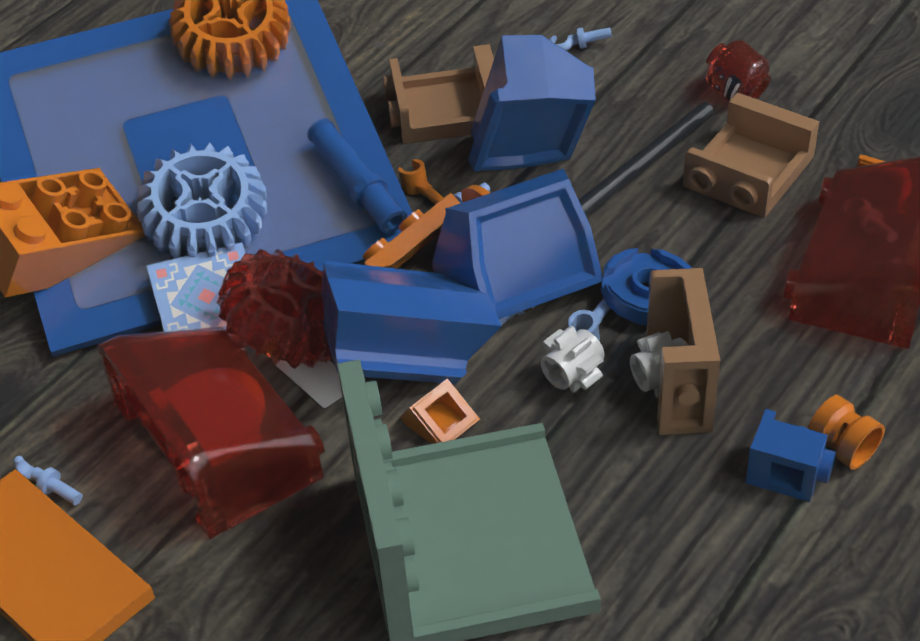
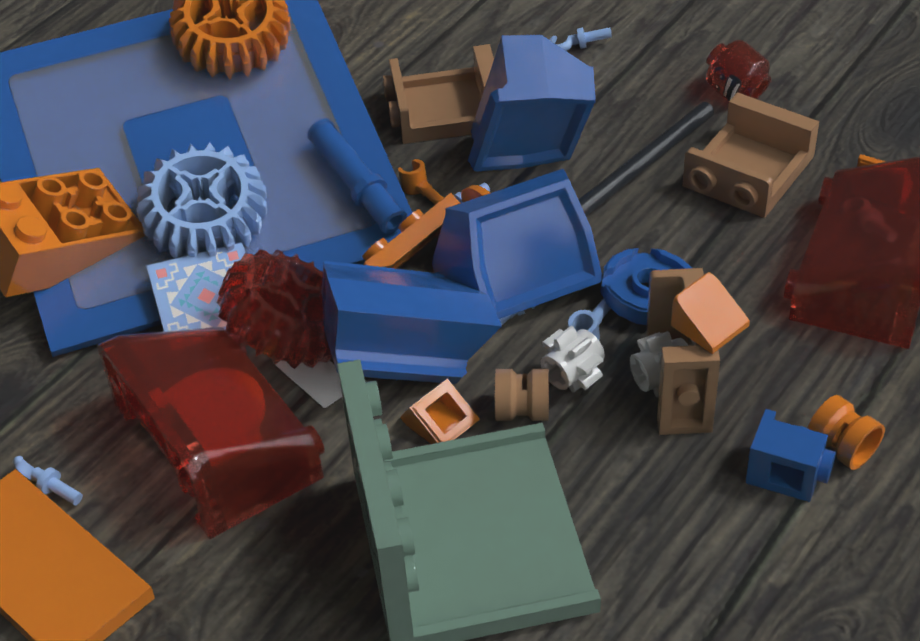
none -> medium nougat wheel [495,369,549,421]
none -> orange slope [671,272,750,354]

